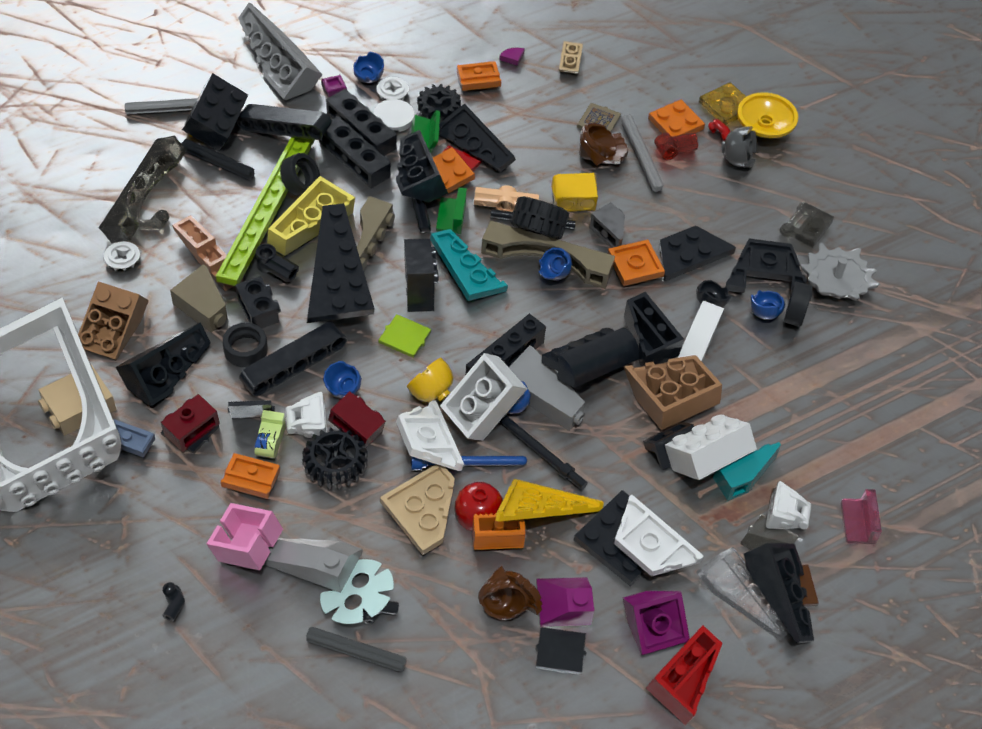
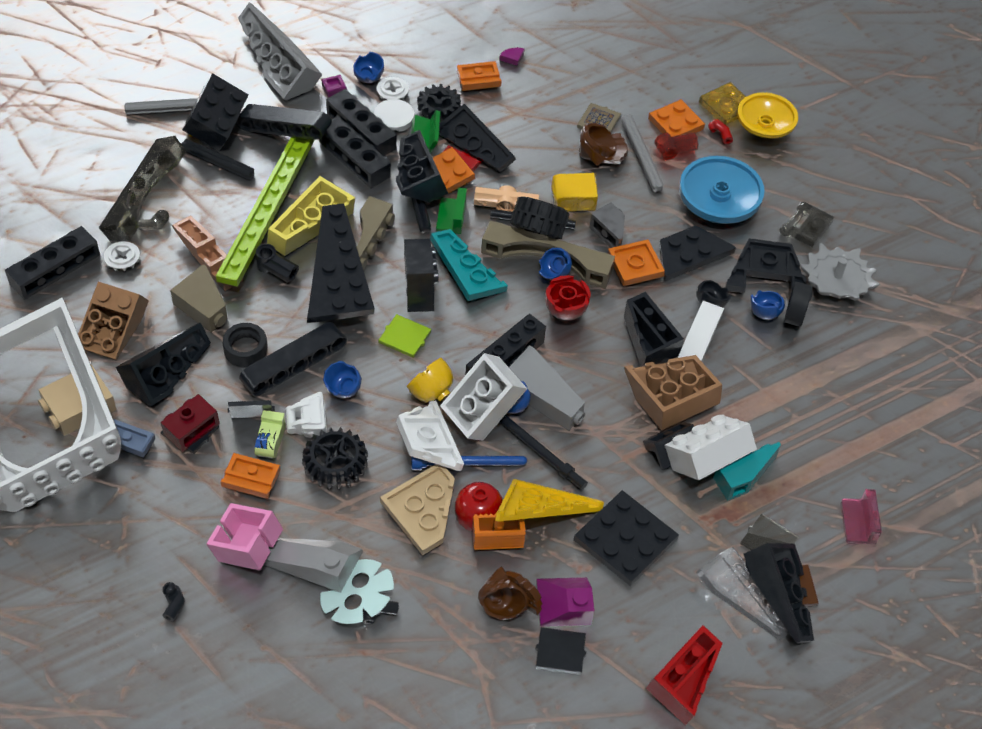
black brick [235,276,281,328] -> none
black tyre [280,153,320,196] -> none
dark grey axle [306,627,407,672] -> none
dark red brick [328,391,386,448] -> none
black brick [542,327,639,388] -> none
tan slope [559,41,583,74] -> none
white wing [614,495,704,576] -> none
magenta slope [623,591,690,655] -> none
dark grey cylinder [721,126,757,168] -> none
white piece [766,481,812,529] -> none
none -> black brick [5,226,100,300]
none -> red cylinder [545,275,591,321]
none -> dark azure dish [679,156,764,224]

